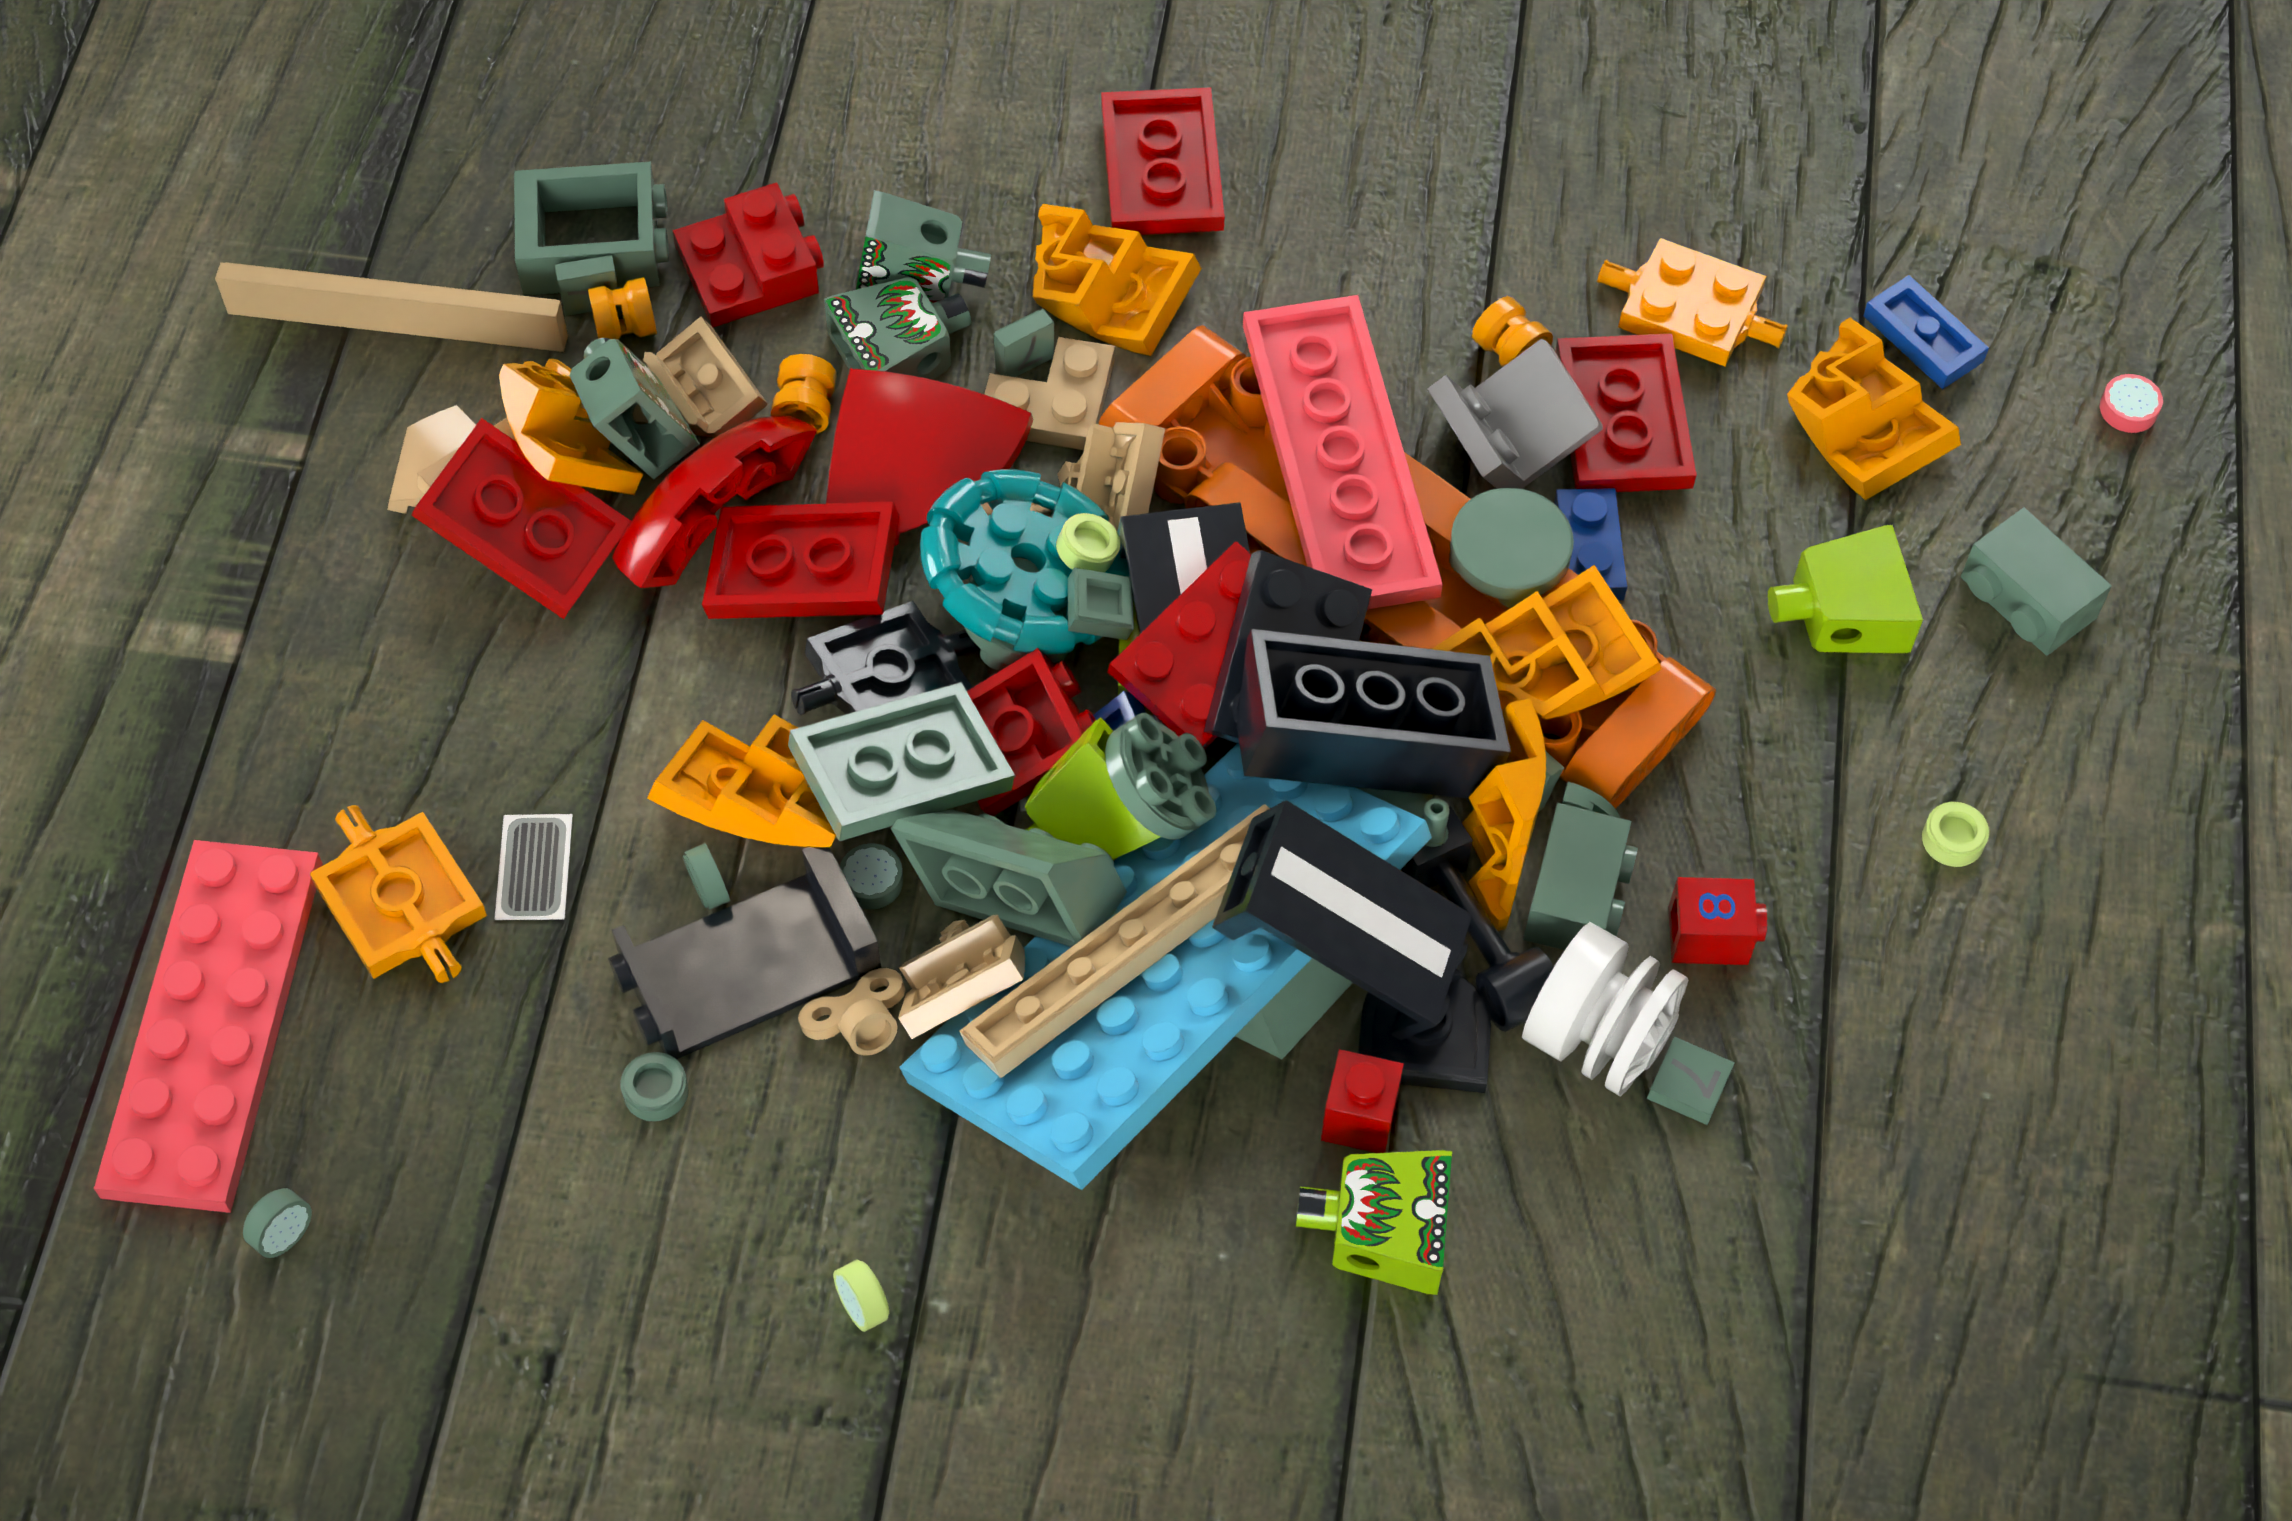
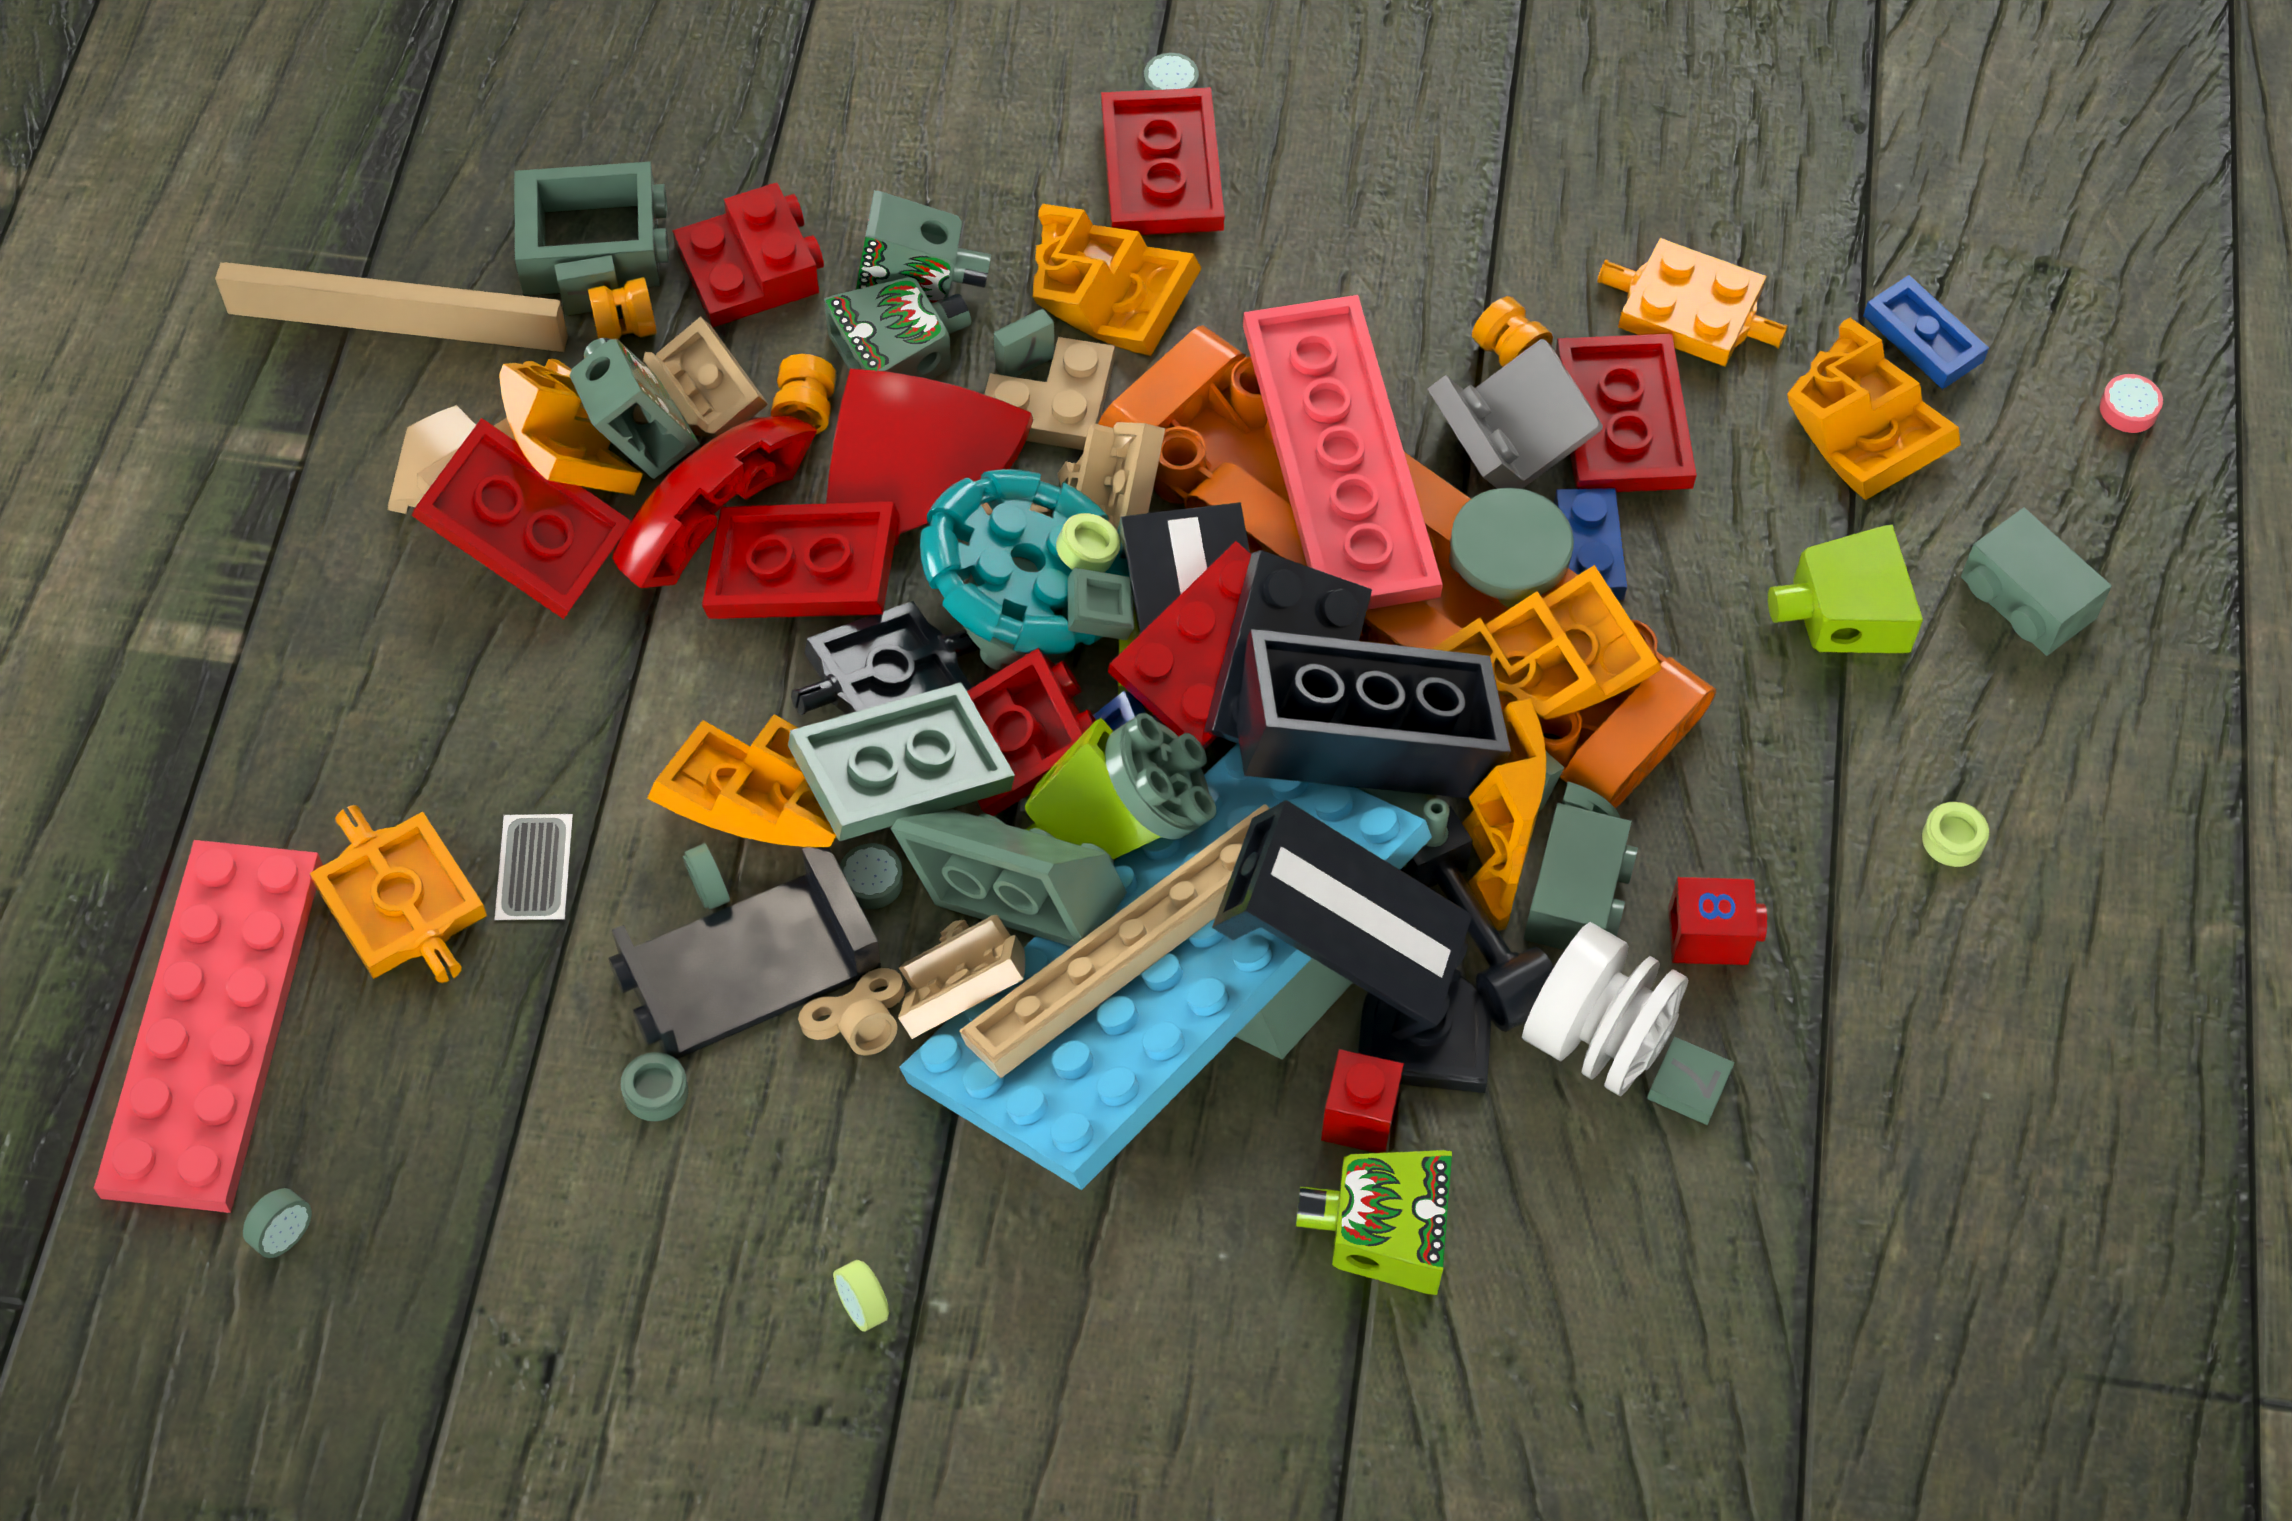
none -> light aqua tile [1144,53,1199,90]

